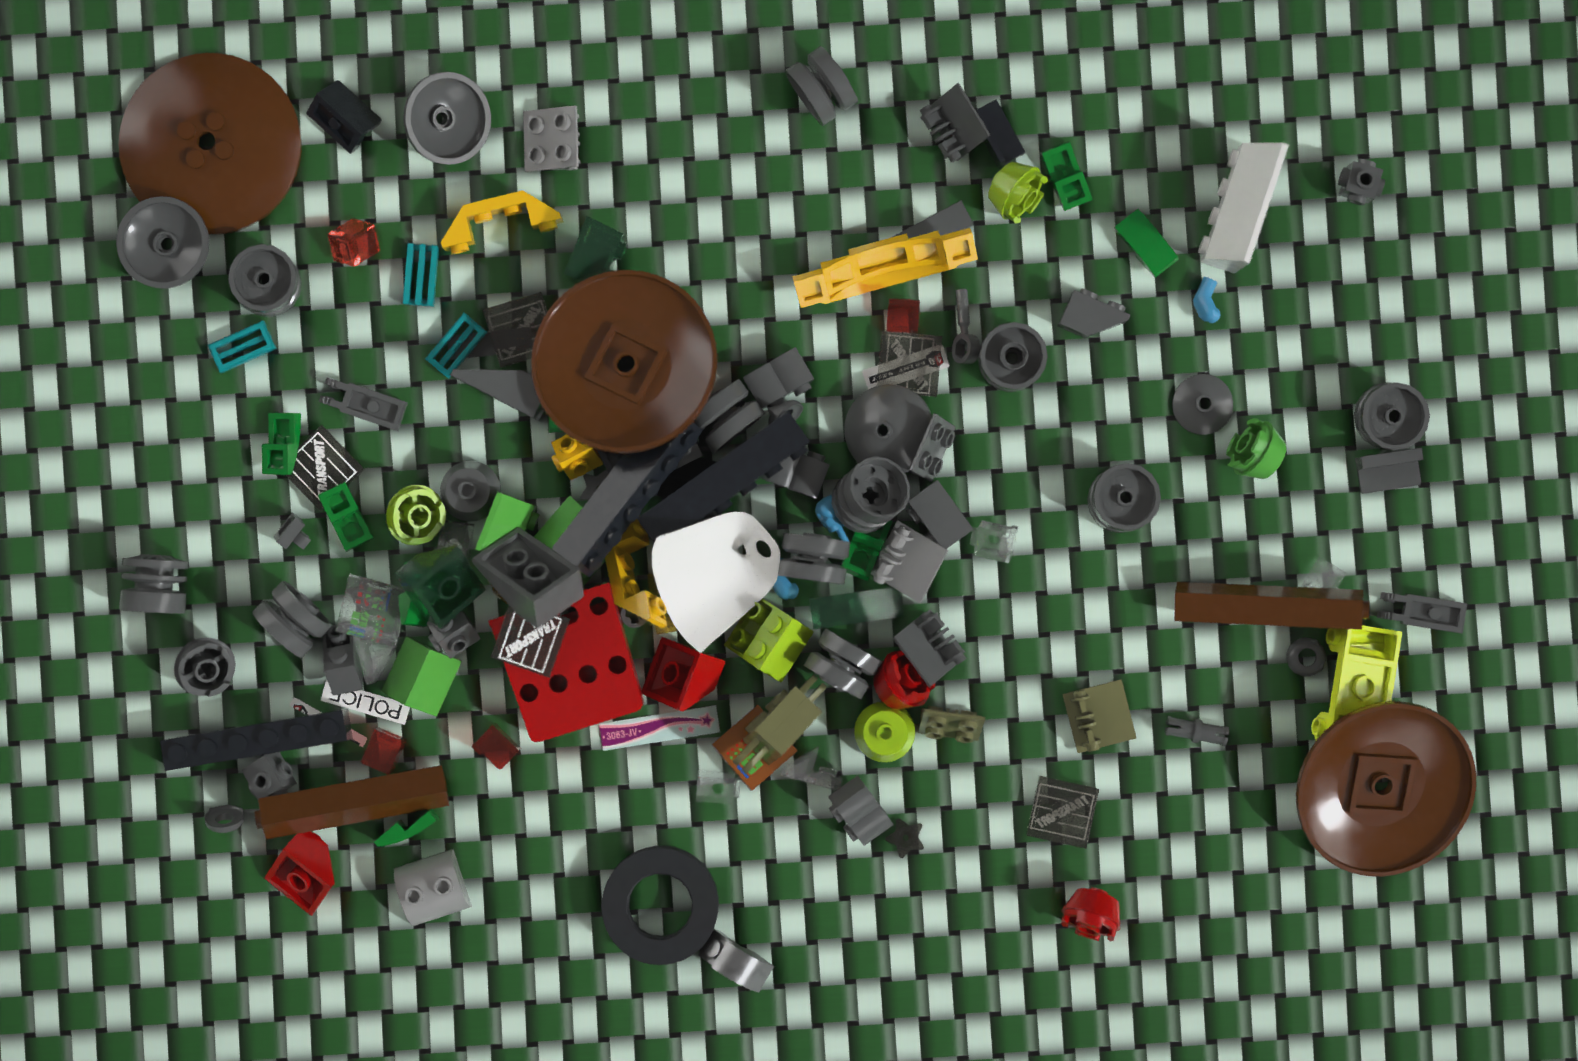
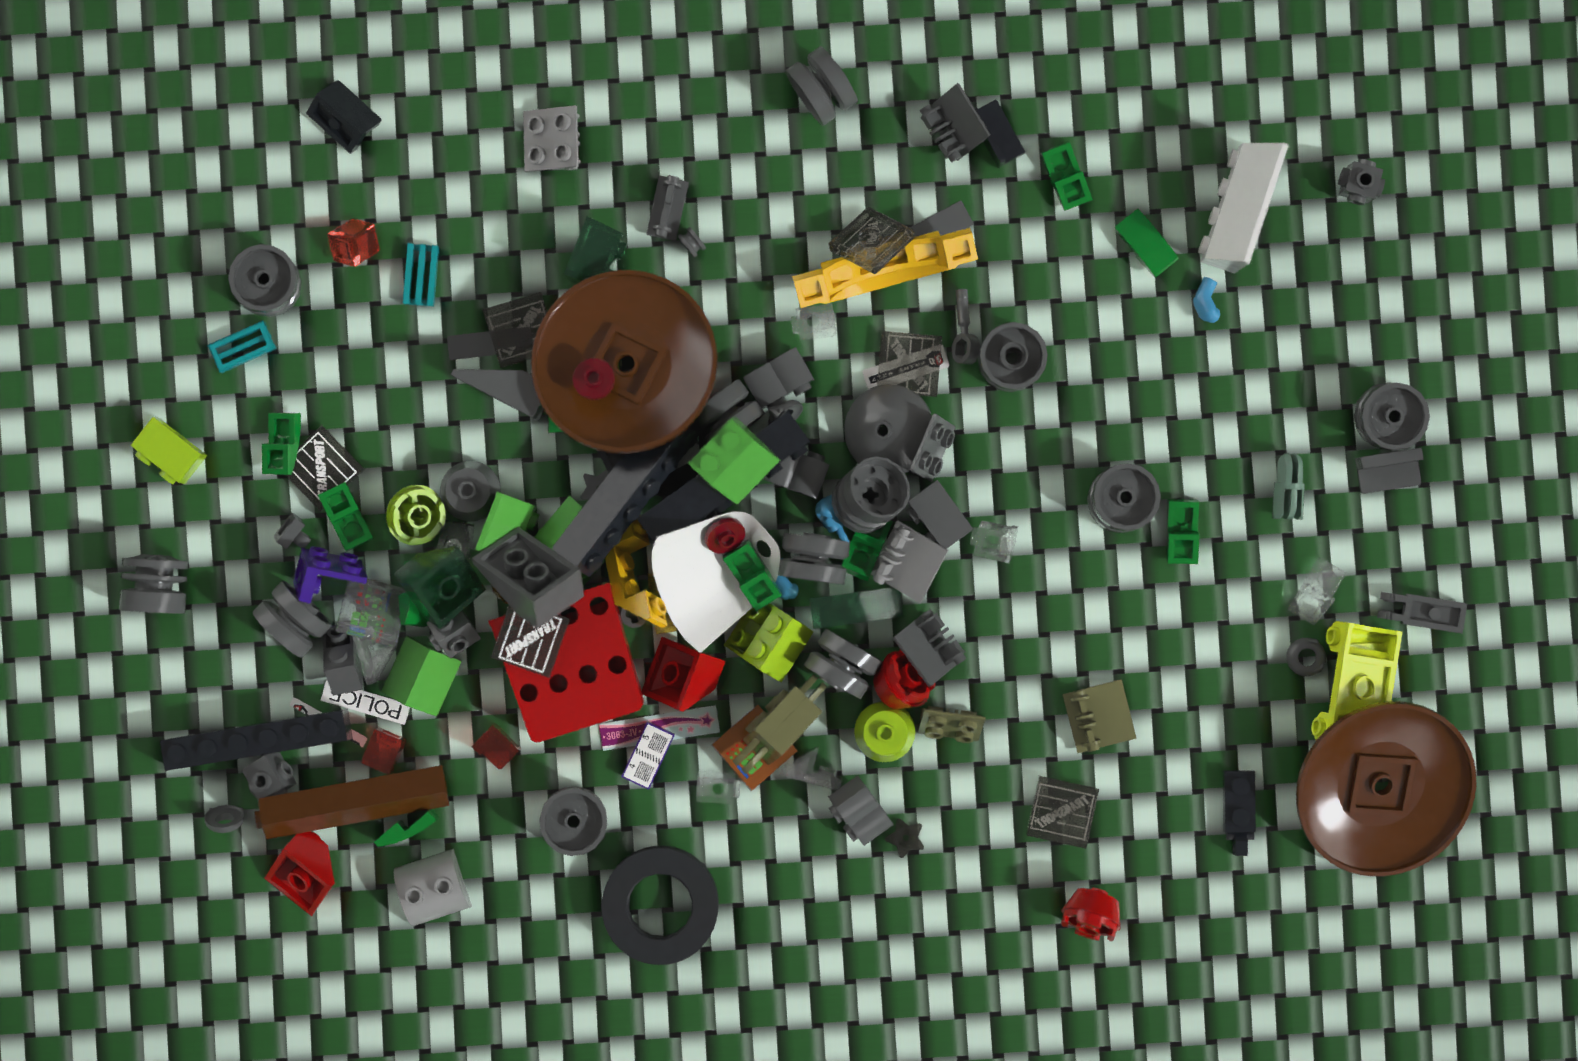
dark grey dish [116,196,209,289] -> none
reddish brown dish [119,53,302,235] -> none
dark grey cone [174,638,236,697] -> none
dark grey hinge [318,378,408,432] -> none
dark grey dish [403,72,491,165] -> none
teal tile [425,313,488,379] -> none
yellow slope [441,190,563,254] -> none
yellow brick [551,434,603,480] -> none
flat silver brick [698,929,774,993] -> none
clear red panel [886,299,920,334] -> none
lime cone [988,162,1048,224] -> none
dark grey slope [1057,288,1130,338] -> none
dark grey pin [1165,716,1229,746] -> none
dark grey dish [1172,374,1233,435] -> none
reddish brown brick [1174,582,1369,630] -> none
bright green cone [1226,418,1286,479] -> none
none -> lime brick [130,417,208,485]
none -> dark purple bracket [293,546,368,604]
none -> dark grey wheel [539,786,607,856]
none -> dark red piece [573,358,615,400]
none -> white tile [621,721,675,790]
none -> dark grey hinge [646,175,689,241]
none -> dark grey bush [678,227,706,258]
none -> bright green slope [688,417,780,505]
none -> dark red piece [705,518,745,553]
none -> green slope [723,540,782,611]
none -> clear brick [791,303,836,341]
none -> clear smoke tile [828,207,915,274]
none -> green slope [1167,499,1200,564]
none -> black hinge [1223,770,1256,856]
none -> sand green arm [1272,453,1305,520]

